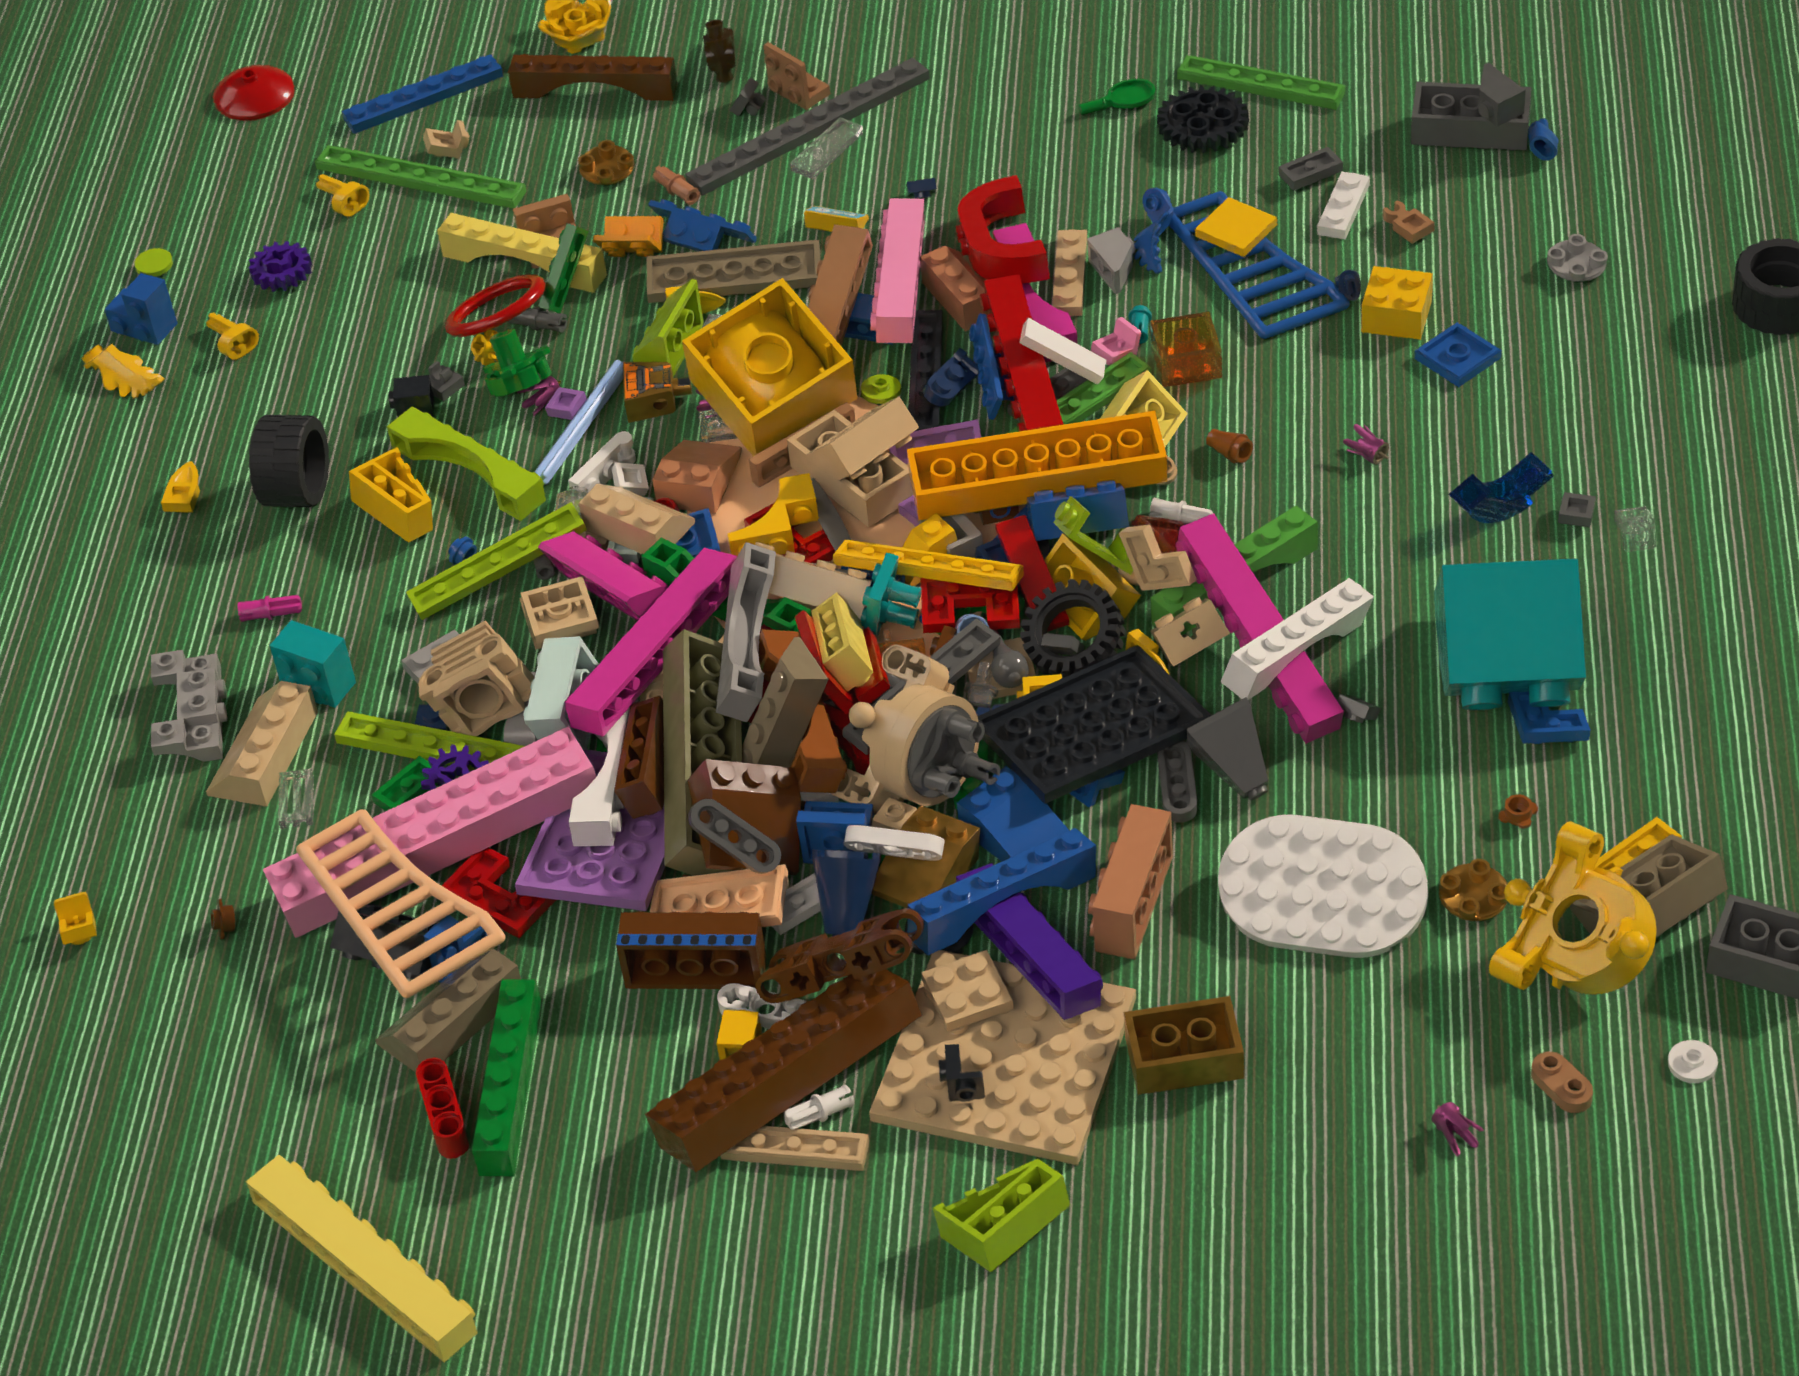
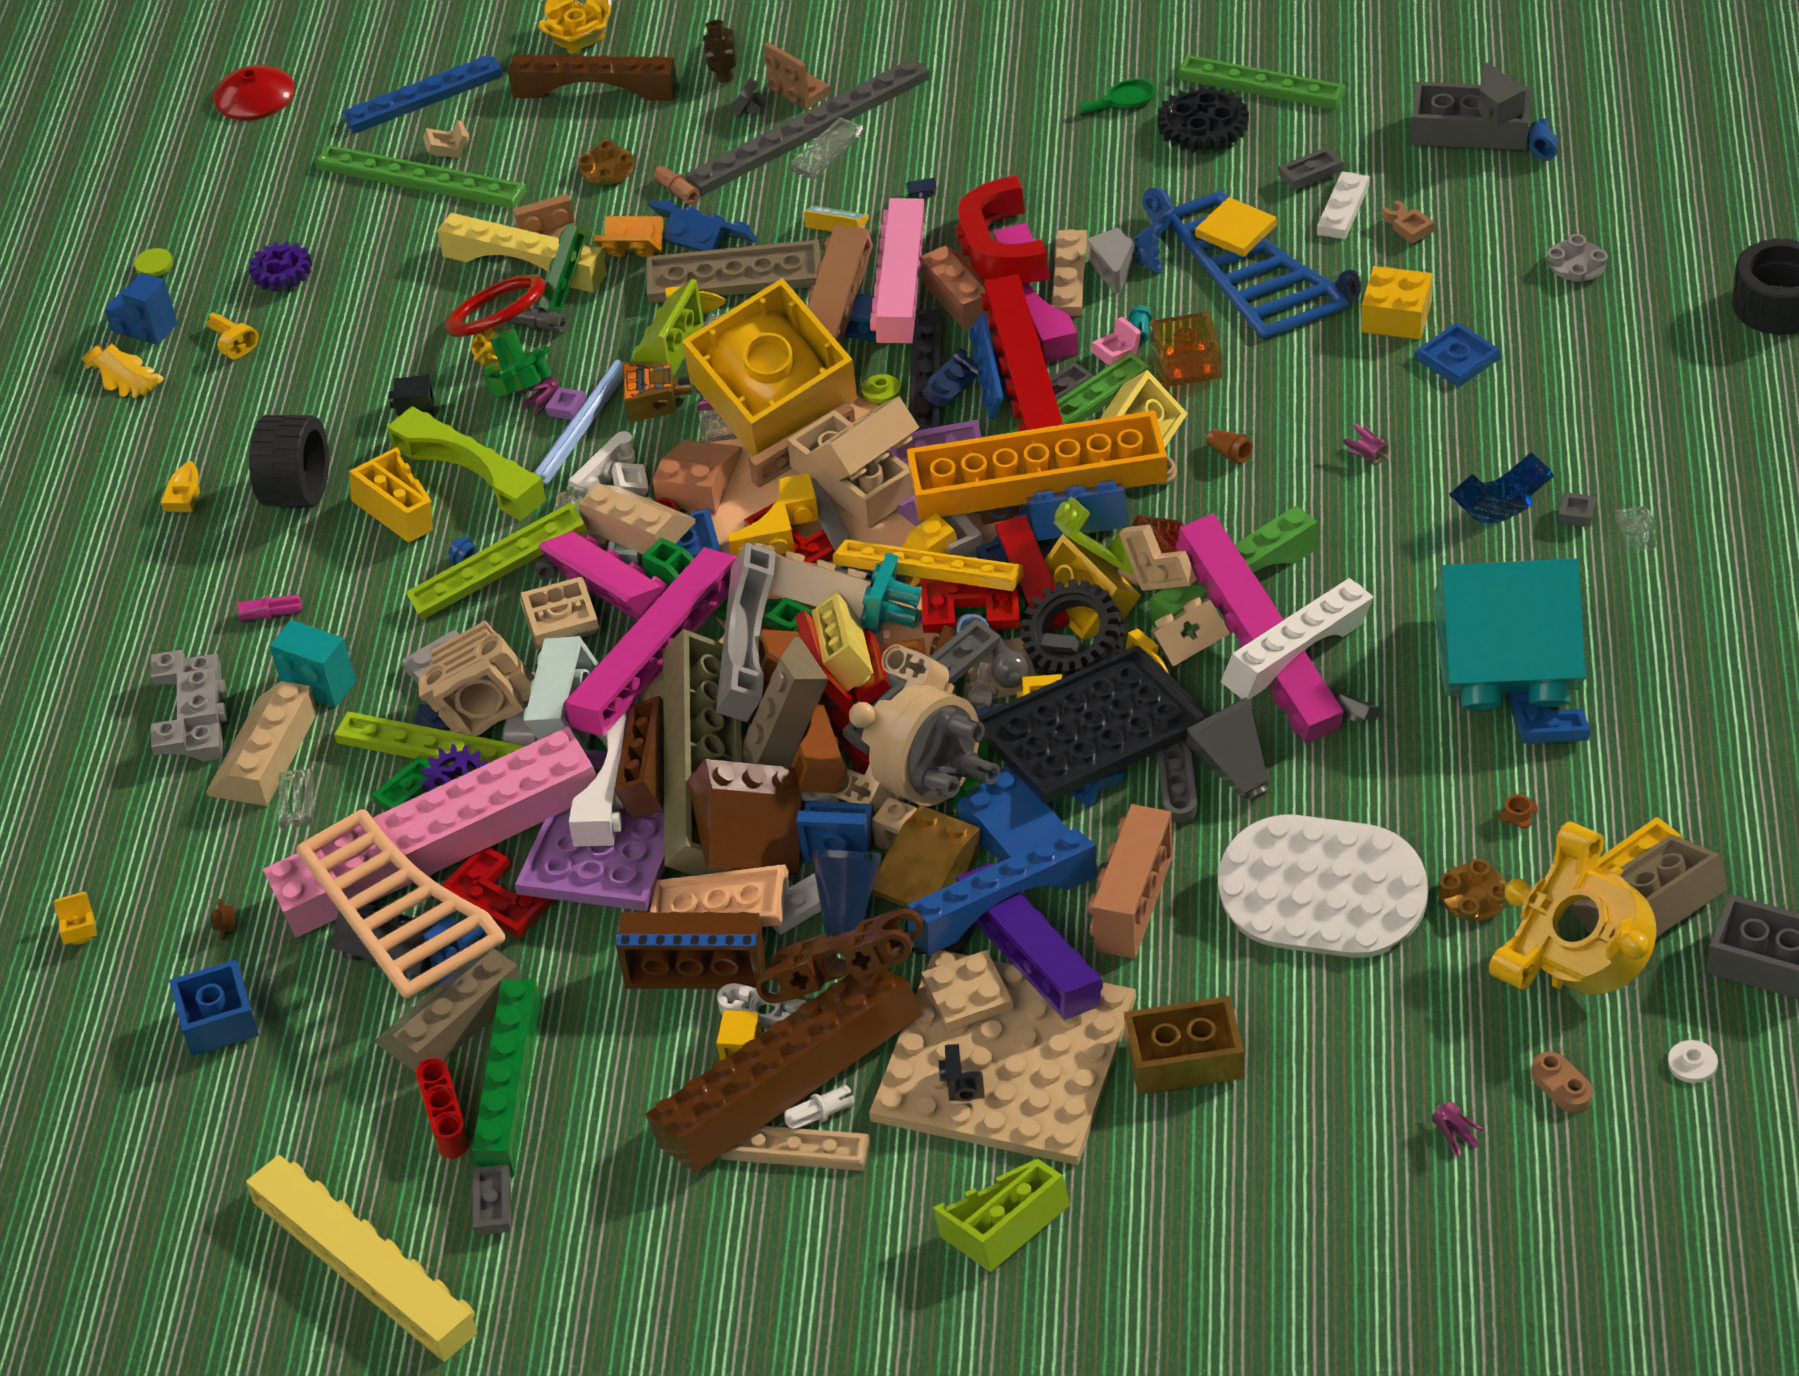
yellow piece [316,174,370,217] -> none
dark grey tile [428,361,465,401] -> none
dark grey plate [688,799,781,874] -> none
white beam [844,825,945,861] -> none
white tile [1020,318,1106,384] -> none
white axle [1150,498,1213,526] -> none
none -> blue brick [169,959,259,1057]
none -> dark grey plate [472,1164,511,1236]

